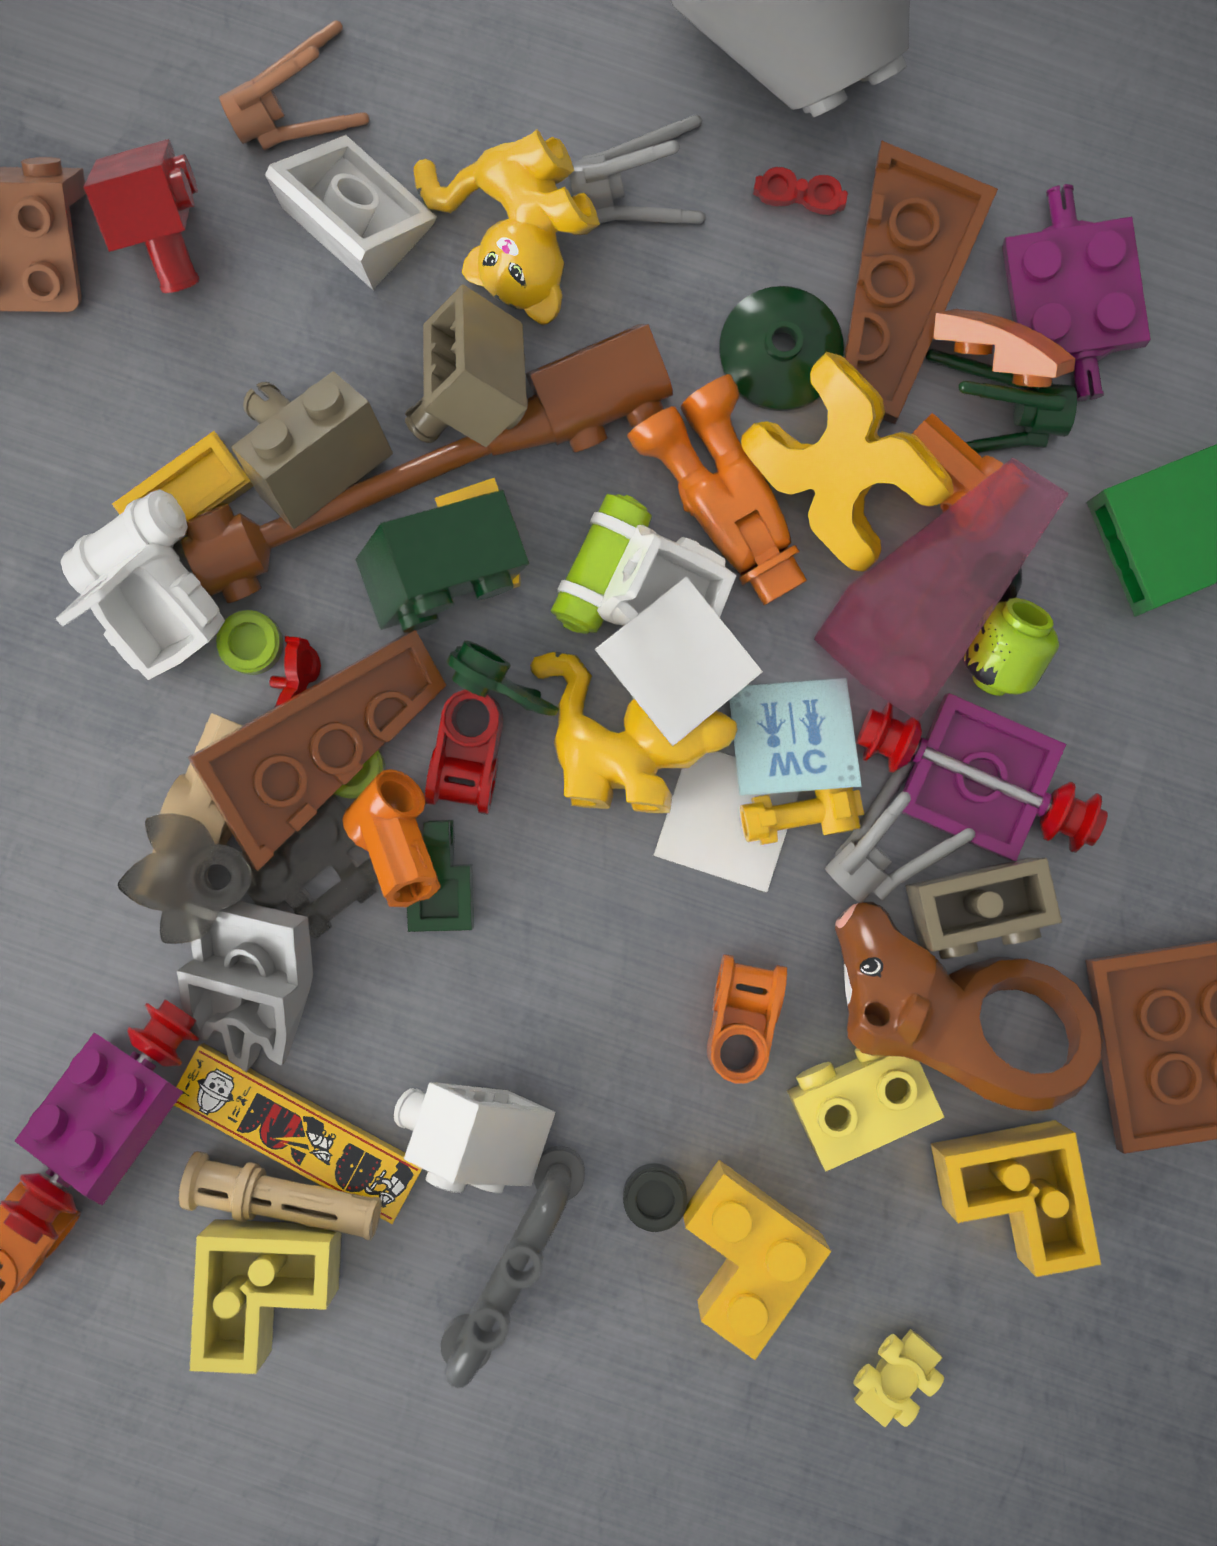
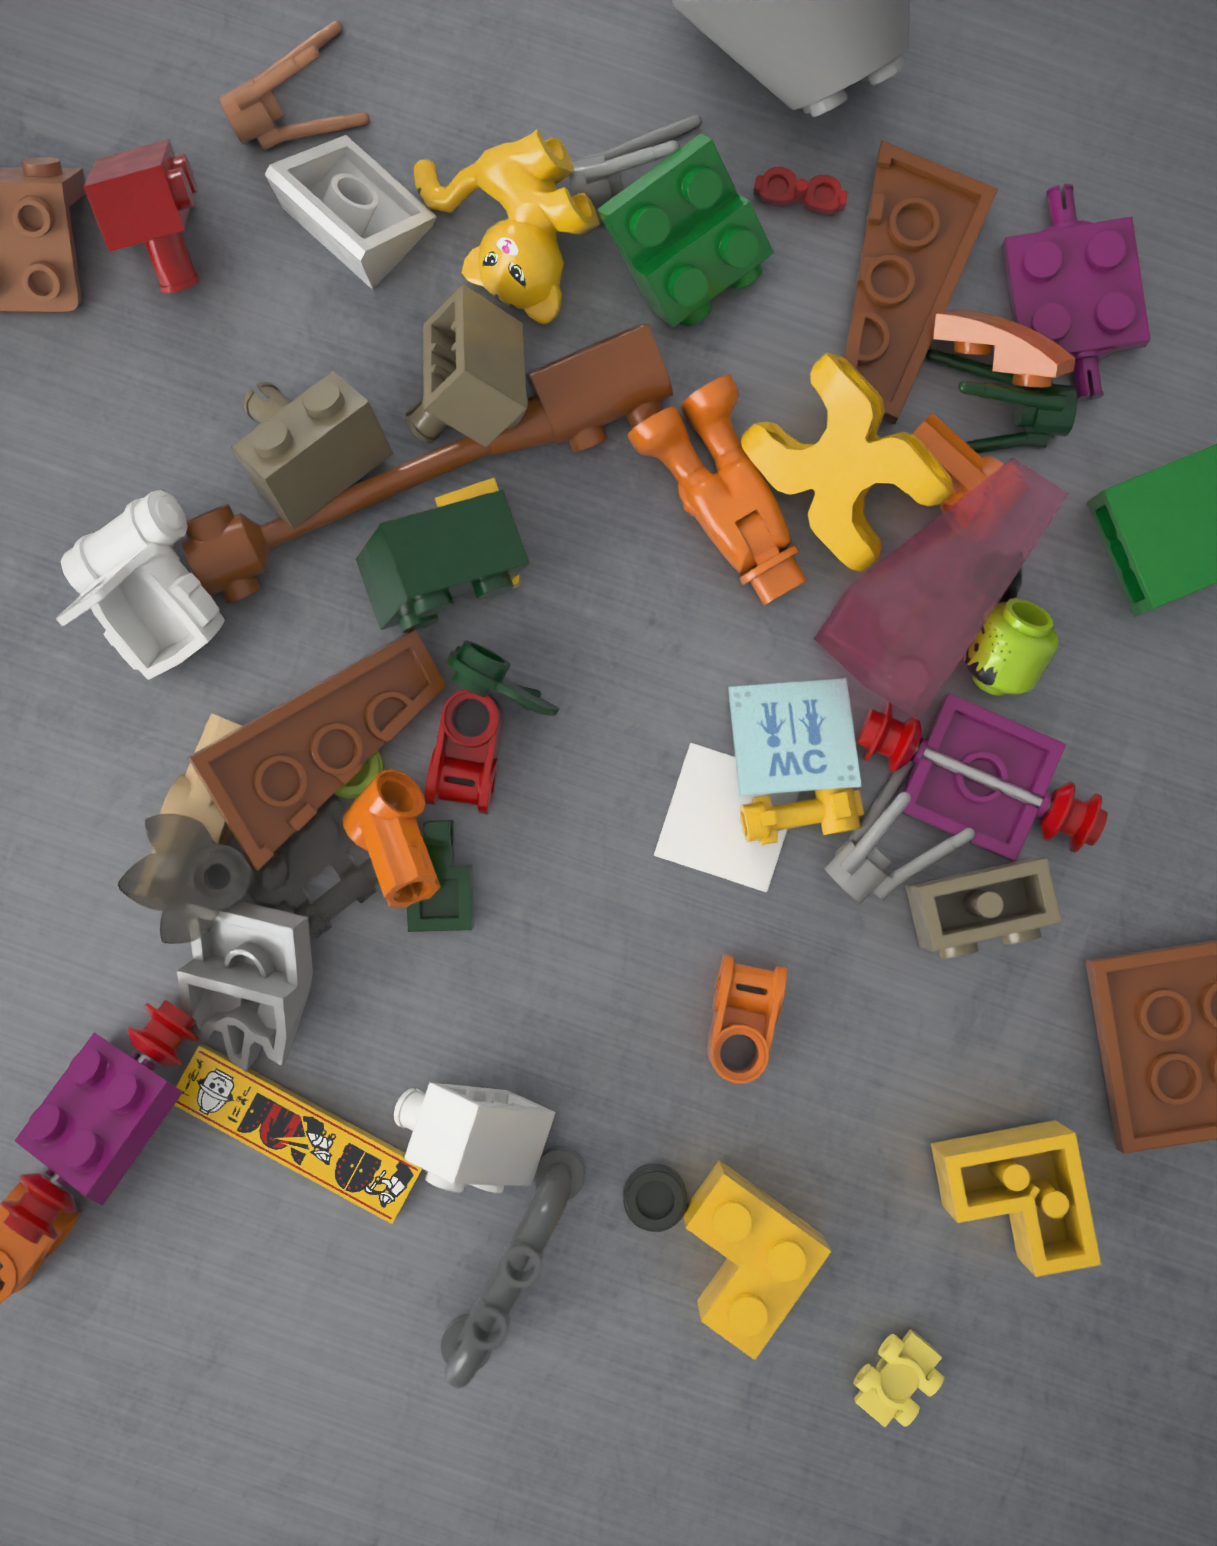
yellow tile [112,431,254,538] -> none
tan pin [179,1151,382,1241] -> none
light yellow brick [190,1219,341,1374] -> none
lime tile [216,610,283,675] -> none
red piece [269,636,321,708] -> none
yellow animal [530,651,738,813] -> none
white piece [551,494,736,634] -> none
white sticker [595,576,763,746] -> none
dark green dish [719,286,844,411] -> none
light yellow brick [787,1048,945,1172] -> none
dark orange animal [835,902,1101,1111] -> none
none -> green plate [597,133,774,327]

